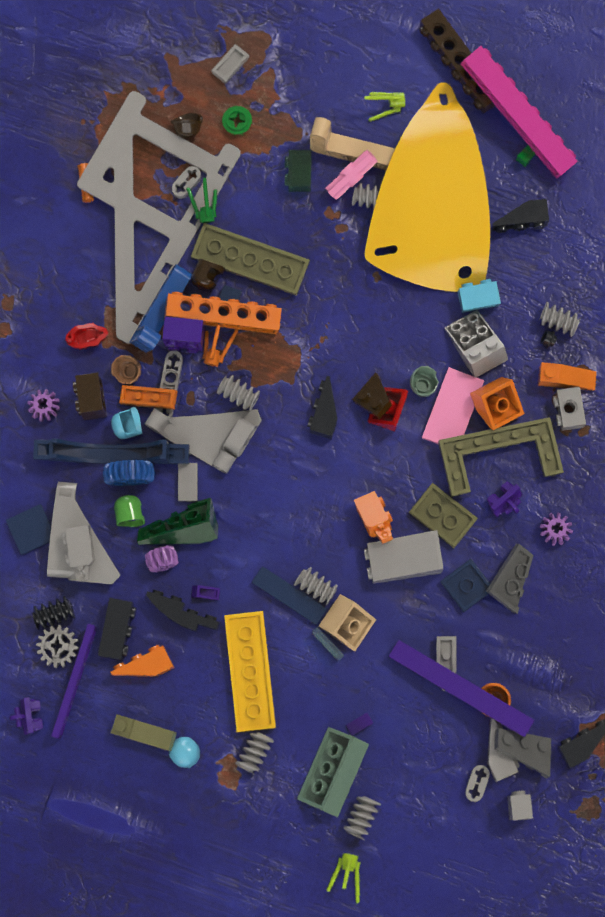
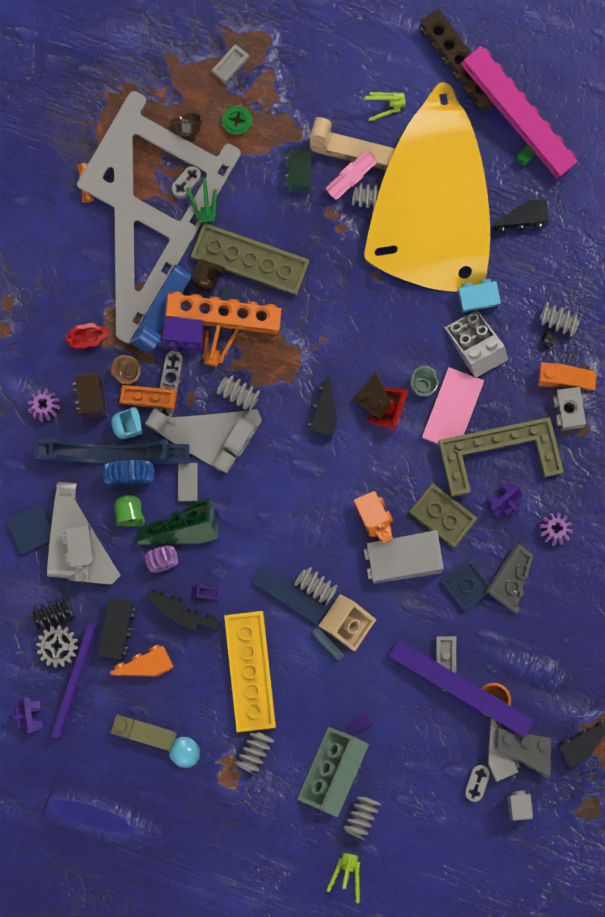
orange slope [470,377,525,430] -> none

